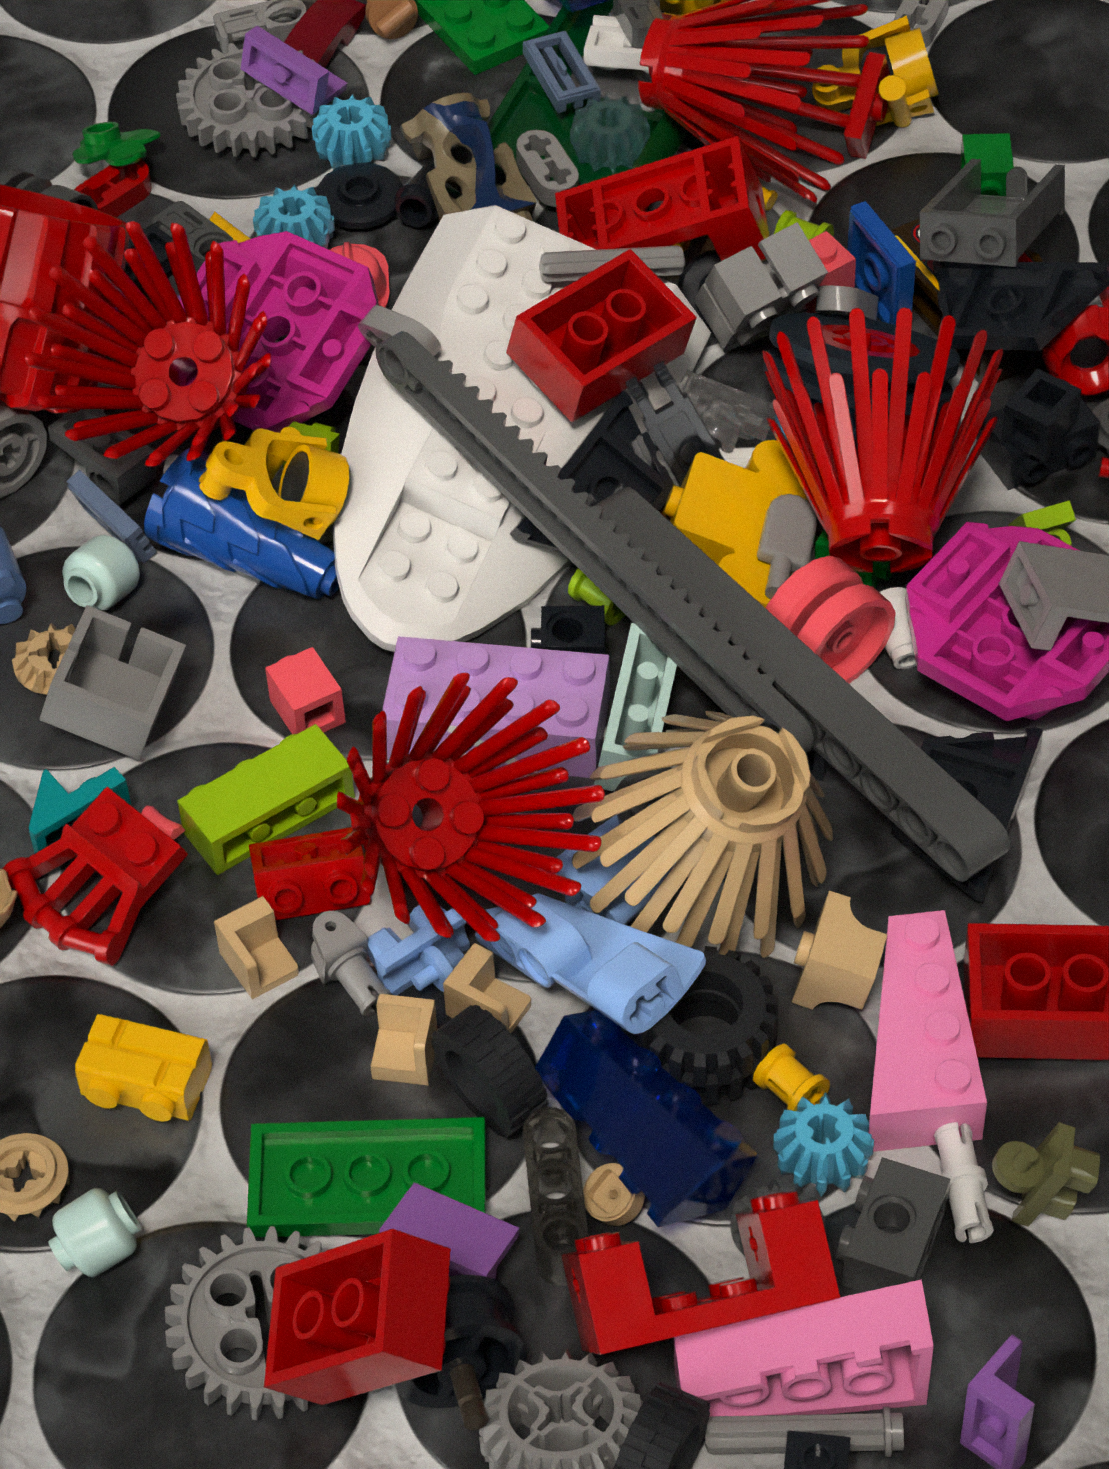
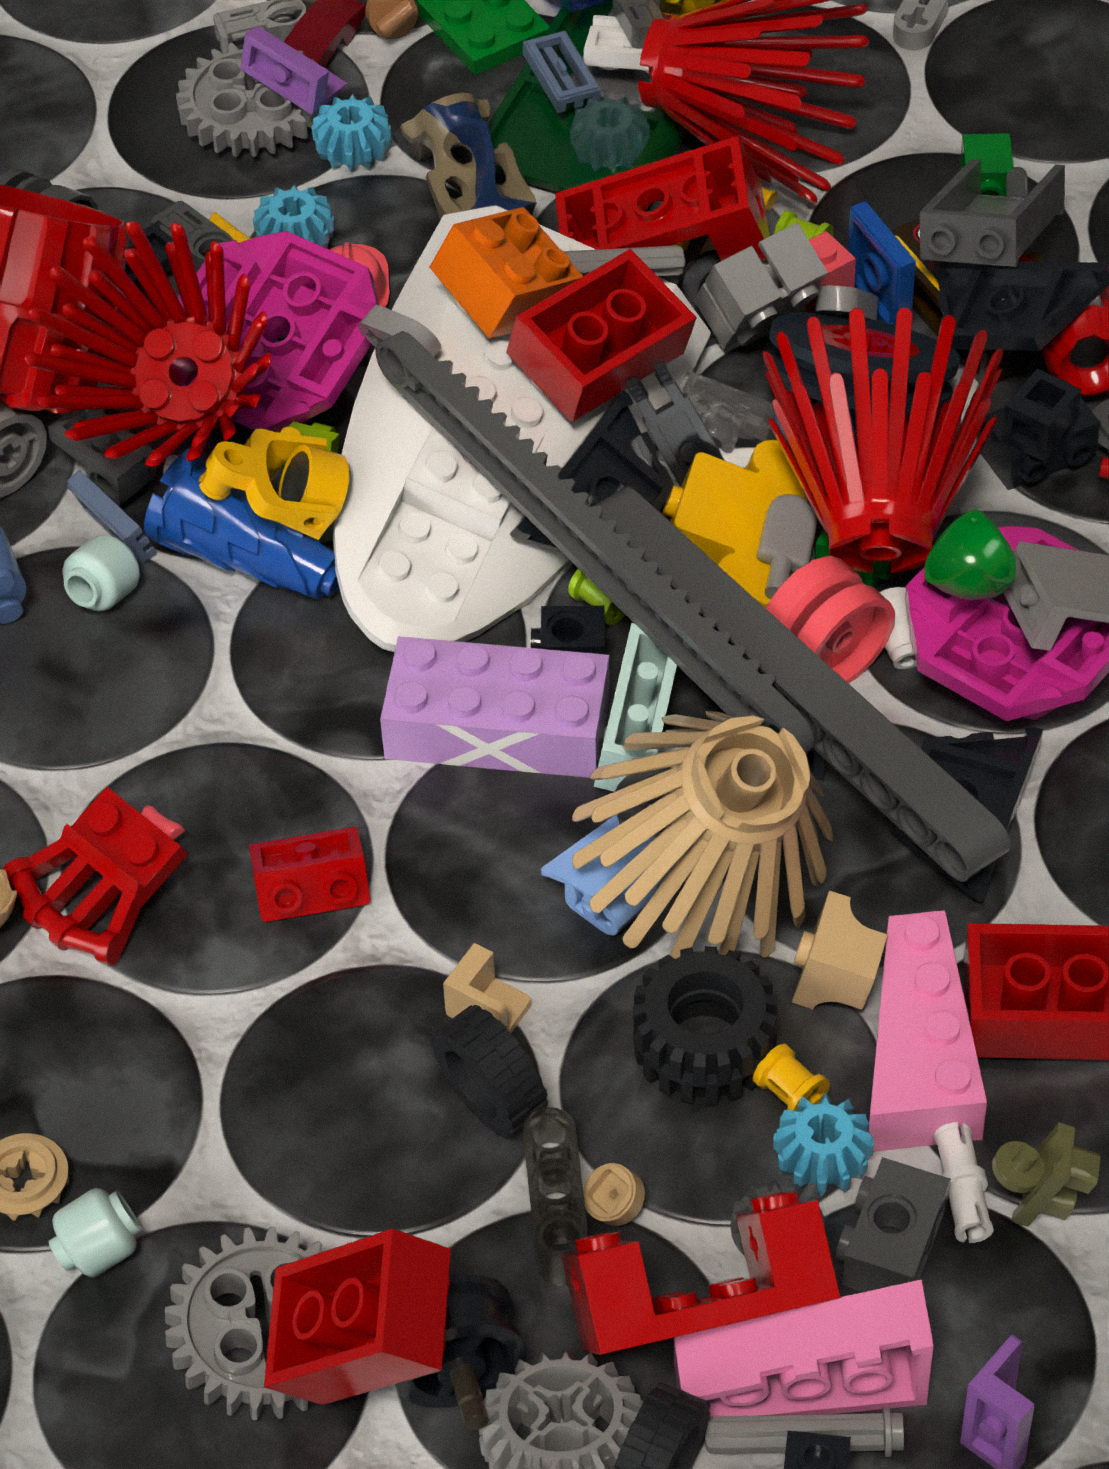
tan gear [12,623,75,695] -> none
teal slope [28,767,132,854] -> none
light grey piece [39,605,186,760] -> none
green plate [73,122,161,166] -> none
red beam [74,160,152,218] -> none
yellow brick [75,1014,212,1122] -> none
lime brick [177,724,355,875] -> none
tan panel [214,896,299,1000] -> none
green plate [247,1117,486,1237] -> none
coral brick [265,647,346,734] -> none
light grey piece [311,911,392,1017] -> none
black wheel [317,163,403,229] -> none
red plant [337,673,605,942] -> none
light blue hips [367,905,470,995] -> none
tan panel [371,994,437,1085] -> none
medium lavender panel [379,1183,519,1279] -> none
black cone [395,163,438,227] -> none
light blue panel [475,893,706,1034] -> none
light grey beam [516,130,579,207] -> none
clear blue wedge [535,1010,759,1227] -> none
yellow piece [812,16,939,128] -> none
red plate [844,52,890,159] -> none
lime tile [1008,500,1076,546] -> none
none -> orange slope [429,207,583,339]
none -> green helmet [924,510,1016,600]

